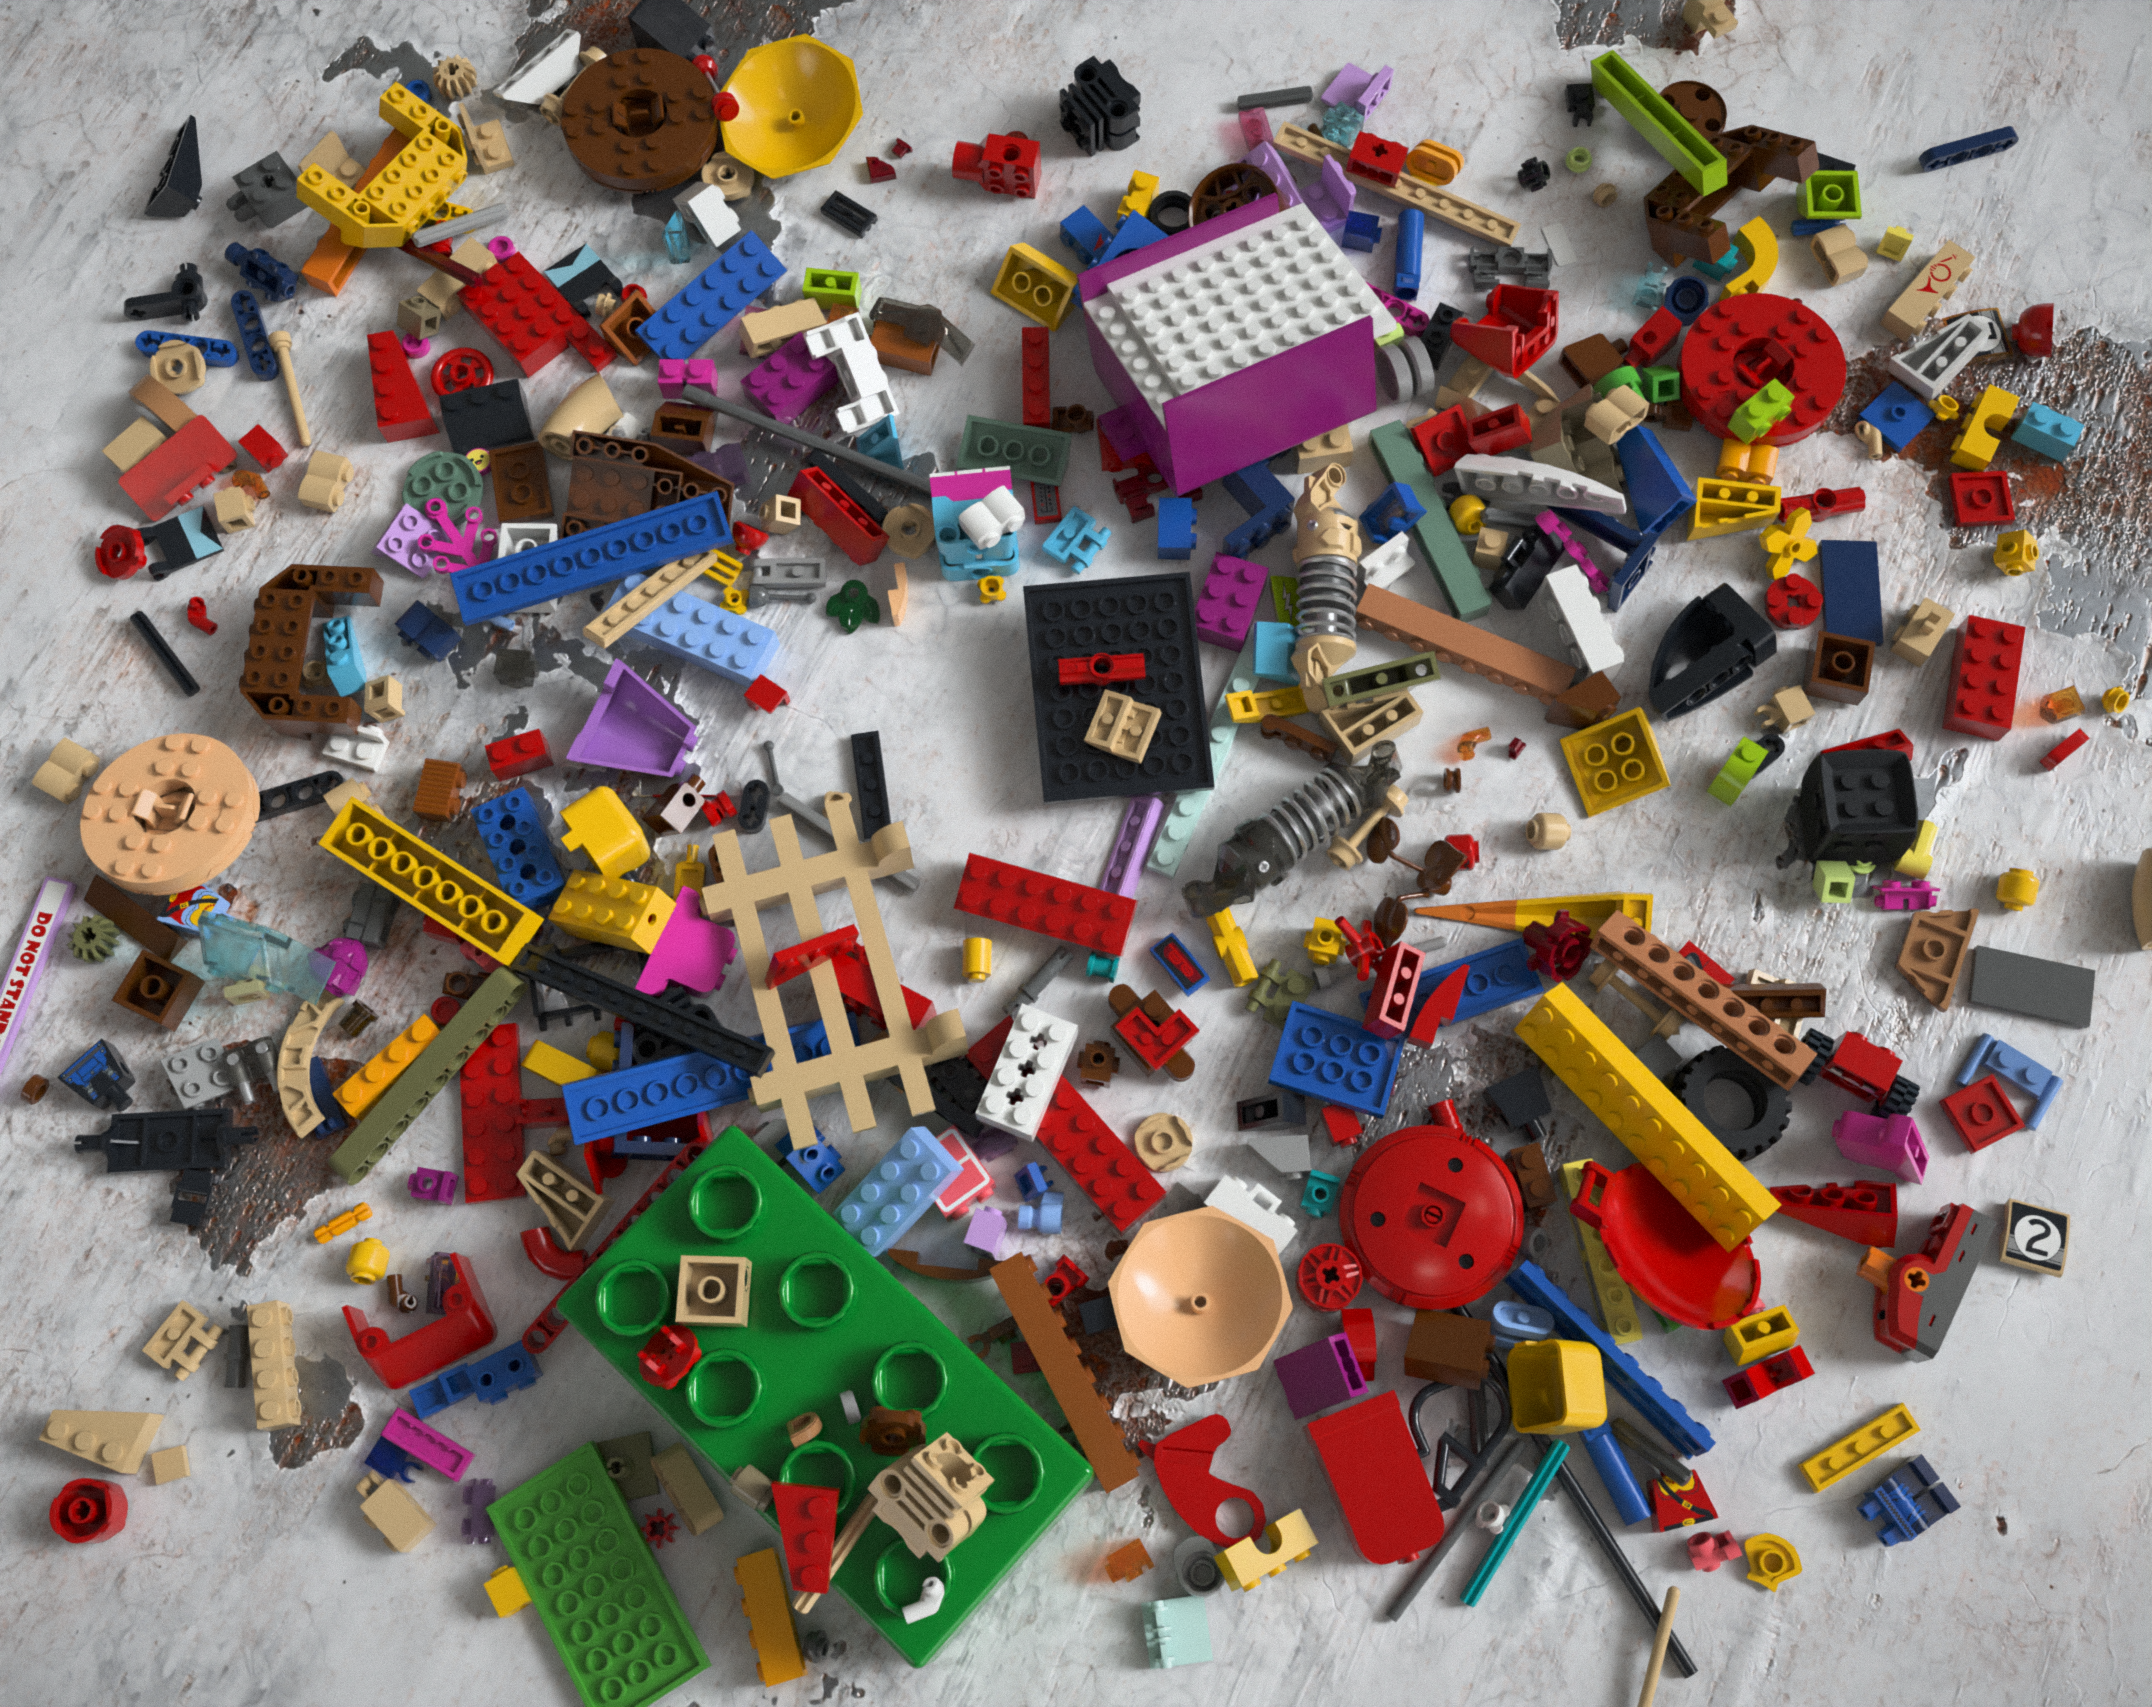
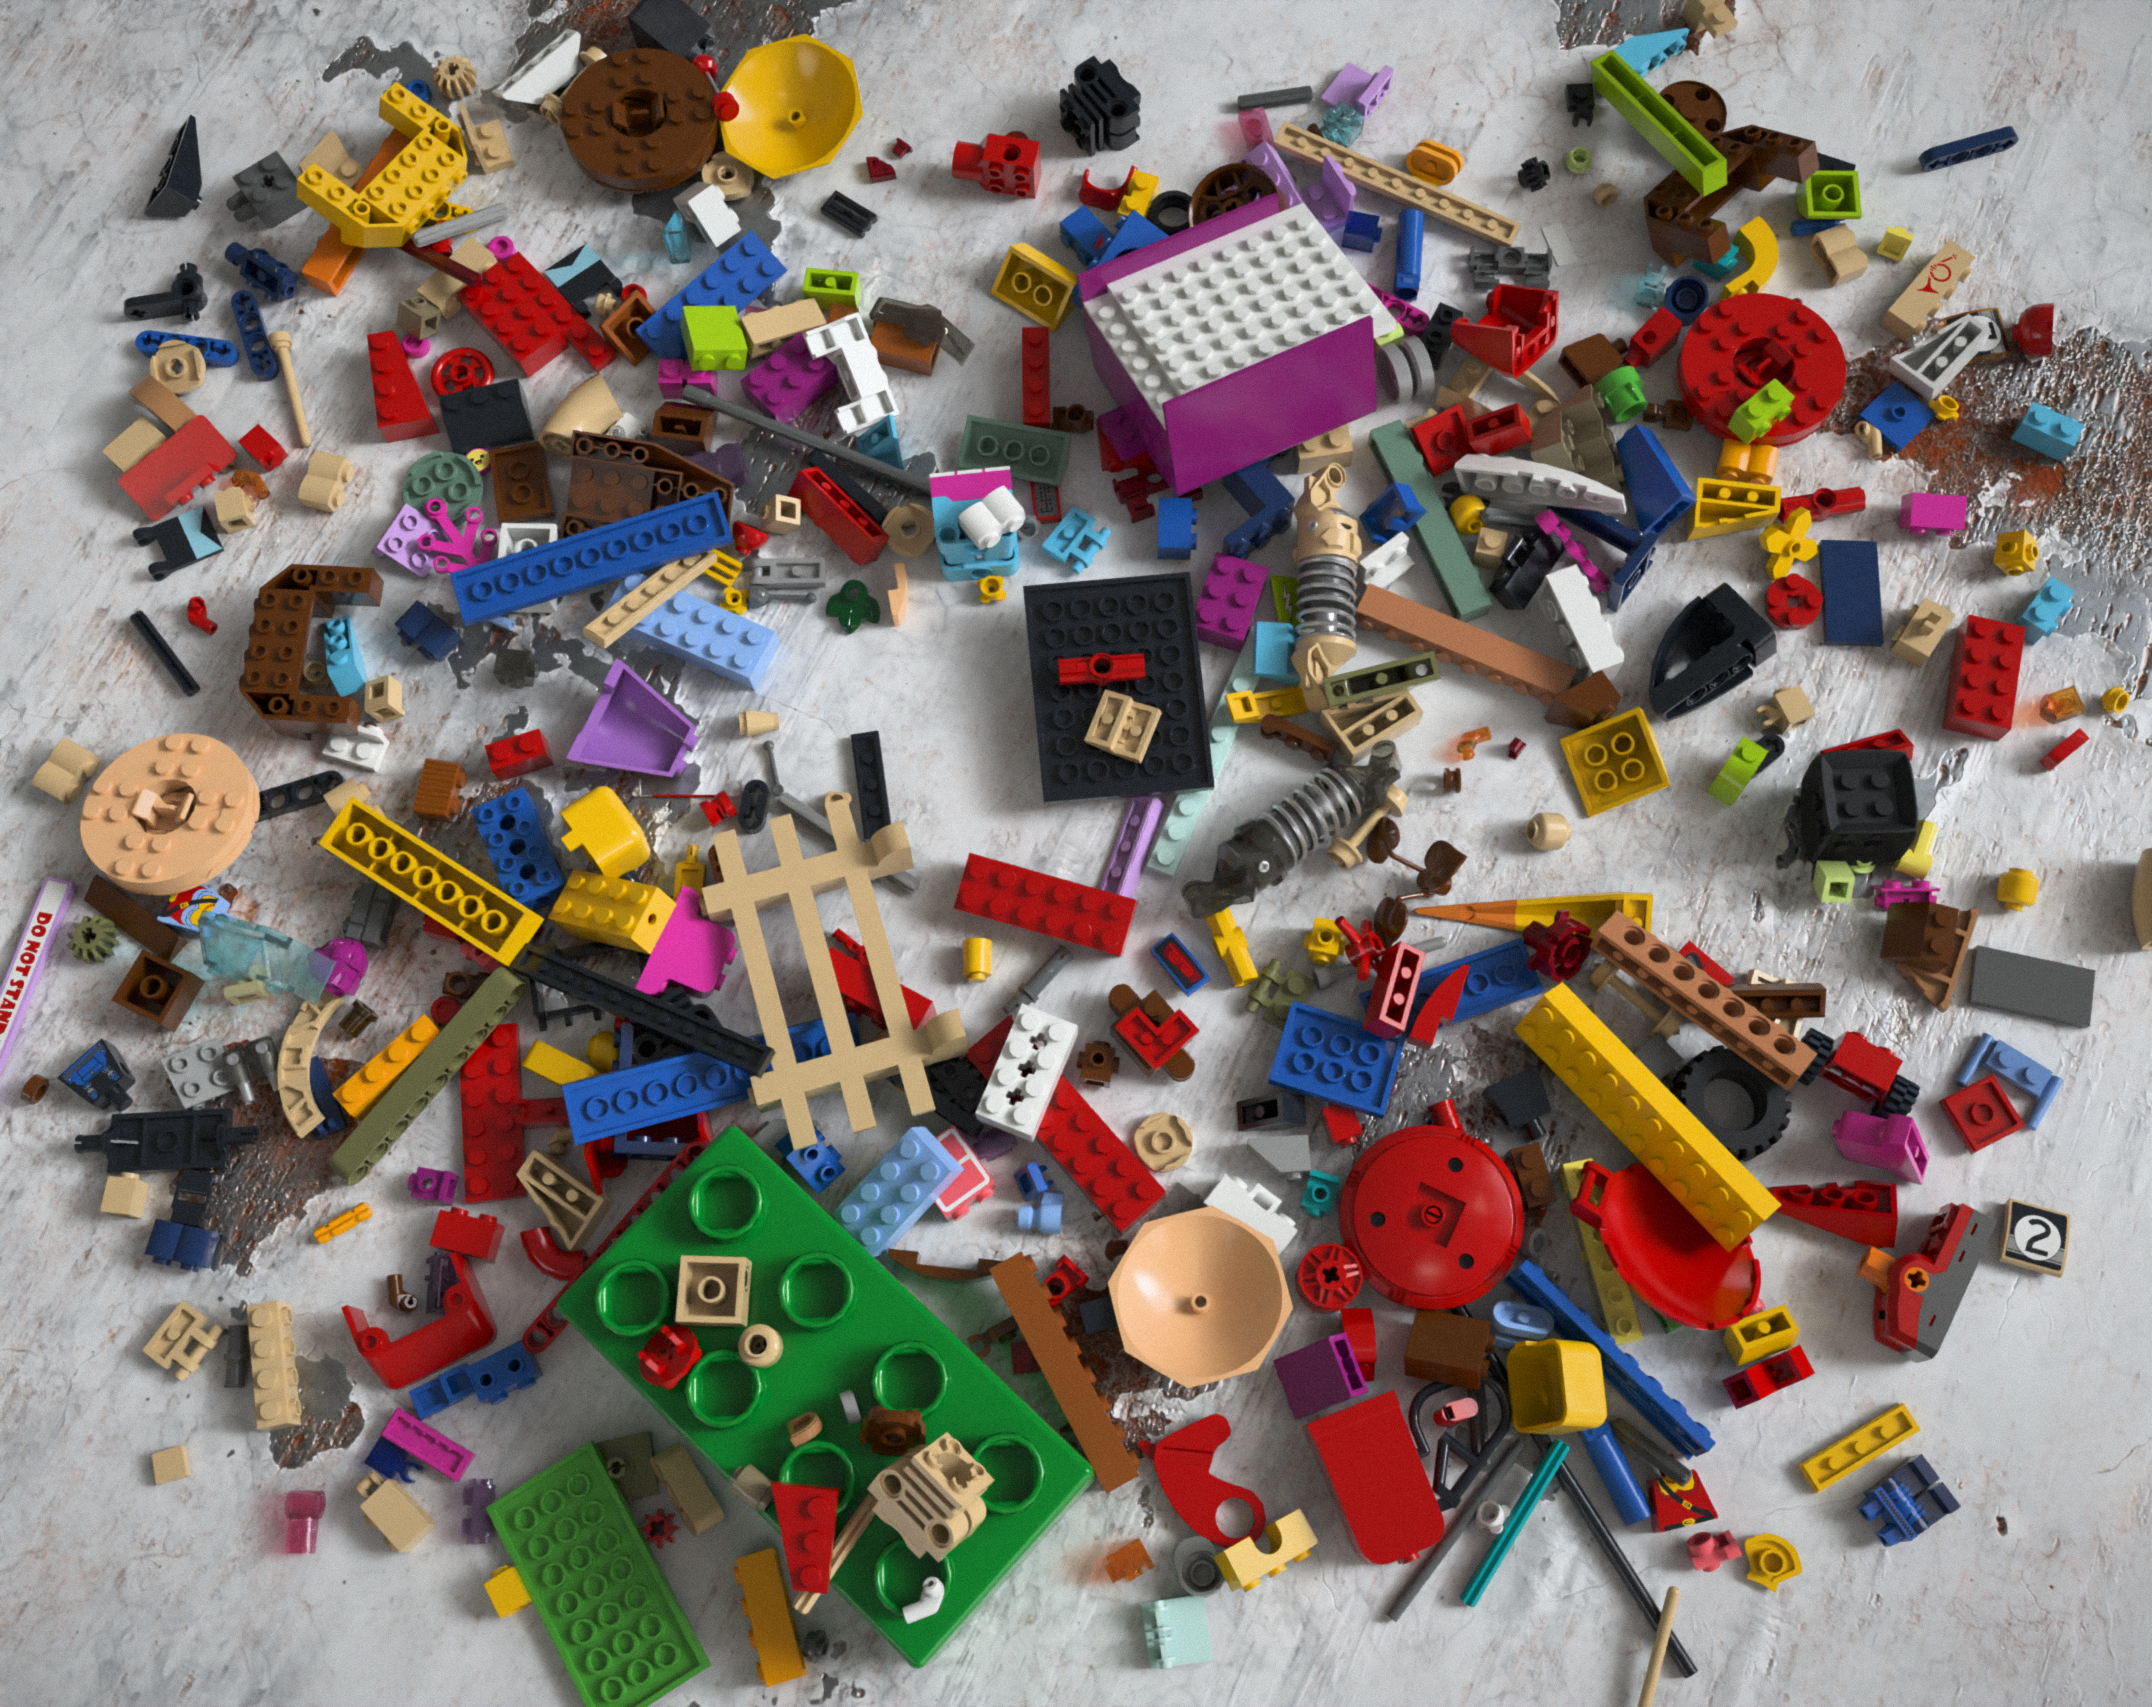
tan wedge [39,1410,164,1474] -> none
red brick [49,1478,128,1544] -> none
red plate [95,524,147,580] -> none
yellow head [345,1238,390,1285] -> none
reddish brown torso [641,774,706,837] -> none
red panel [744,674,790,714] -> none
red wing [764,924,859,990] -> none
lavender brick [963,1206,1008,1260] -> none
teal bush [1085,951,1120,983] -> none
red brick [1346,131,1409,188] -> none
red head [1444,834,1480,871] -> none
tan brick [1584,385,1650,445] -> none
bright green brick [1642,364,1680,403] -> none
reddish brown brick [1802,630,1876,706] -> none
red tile [1948,471,2015,527] -> none
yellow arch [1950,384,2020,472] -> none
none -> tan brick [100,1172,149,1219]
none -> dark blue brick [144,1219,220,1273]
none -> clear pink piece [285,1490,326,1554]
none -> red brick [429,1207,505,1262]
none -> lime brick [680,306,748,371]
none -> tan cone [738,709,779,737]
none -> tan head [738,1324,783,1369]
none -> light grey plate [1017,513,1041,540]
none -> red helmet [1078,166,1138,212]
none -> piece [1433,1398,1478,1428]
none -> medium azure slope [1614,28,1689,79]
none -> reddish brown slope [1879,902,1959,973]
none -> dark pink brick [1899,493,1967,537]
none -> medium azure brick [2014,576,2076,645]

